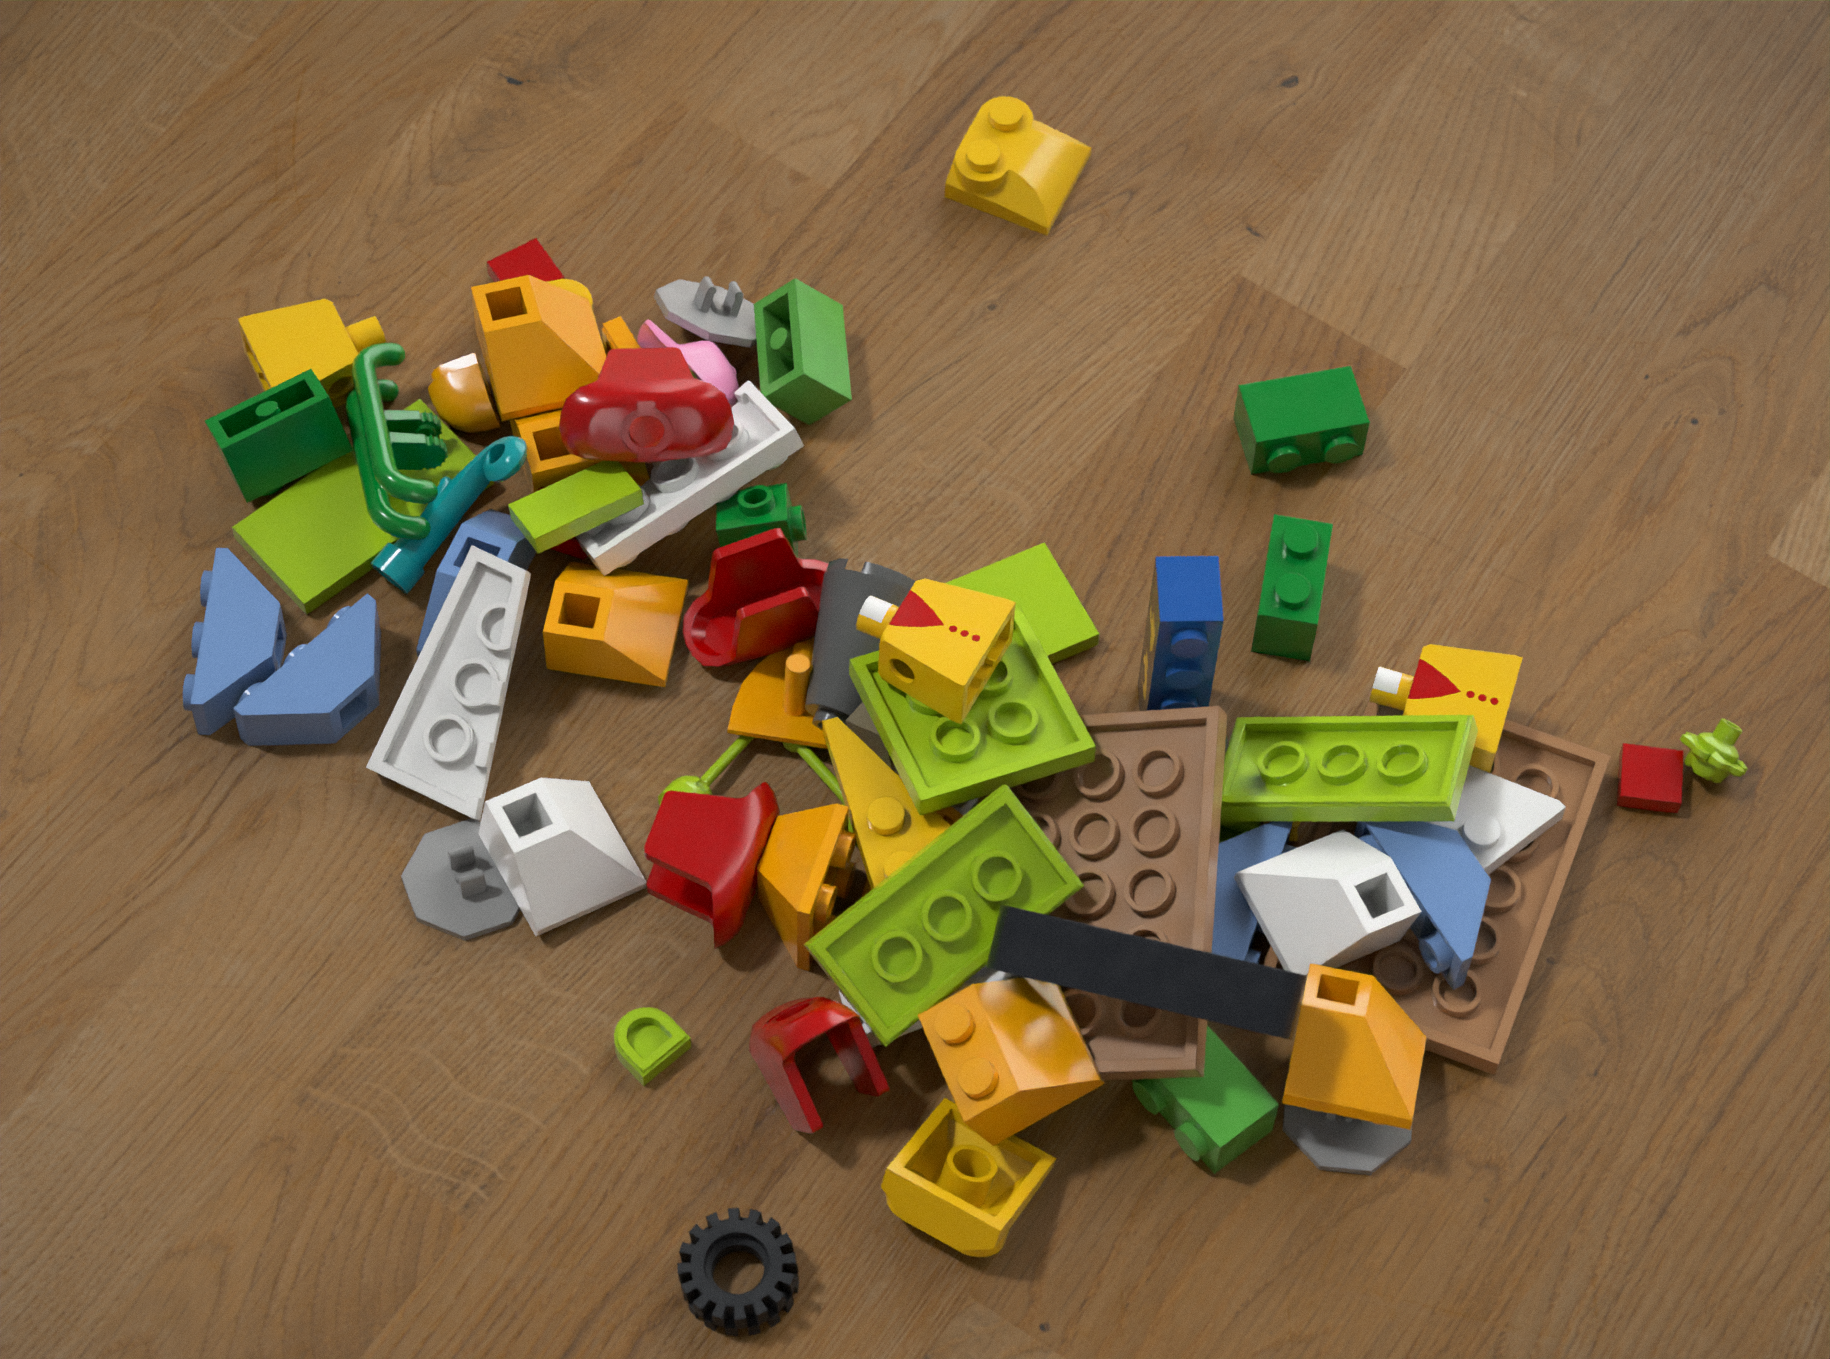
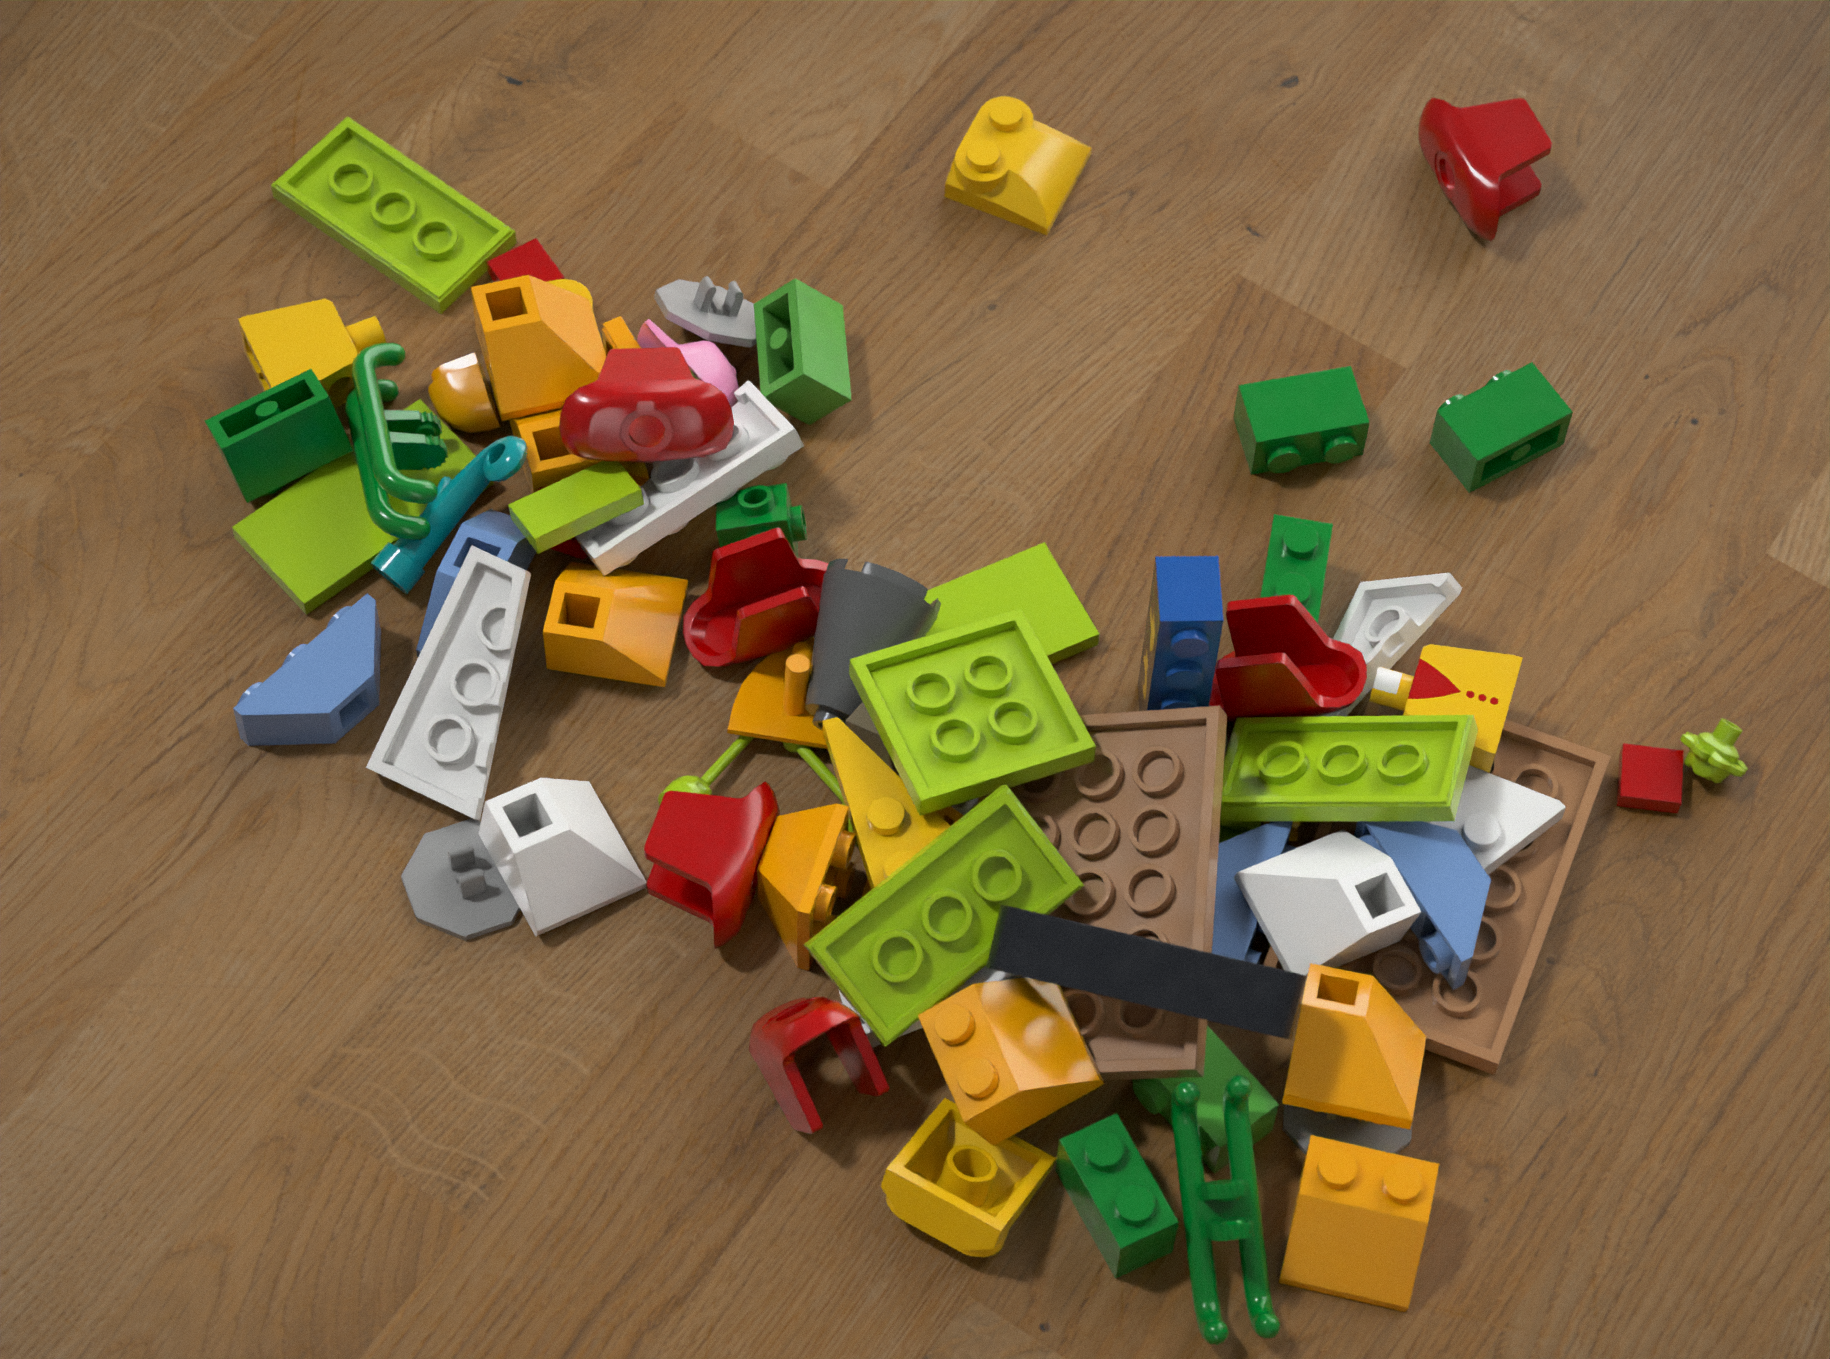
medium blue slope [183,548,287,735] -> none
lime tile [614,1007,691,1086] -> none
black tyre [677,1208,799,1337] -> none
yellow torso [856,578,1016,724] -> none
none -> lime tile [271,116,517,314]
none -> green brick [1055,1113,1179,1279]
none -> green piece [1171,1075,1280,1345]
none -> red piece [1209,595,1367,723]
none -> light orange slope [1279,1135,1439,1312]
none -> white wing [1322,573,1462,716]
none -> red piece [1418,98,1552,242]
none -> green brick [1429,362,1573,493]

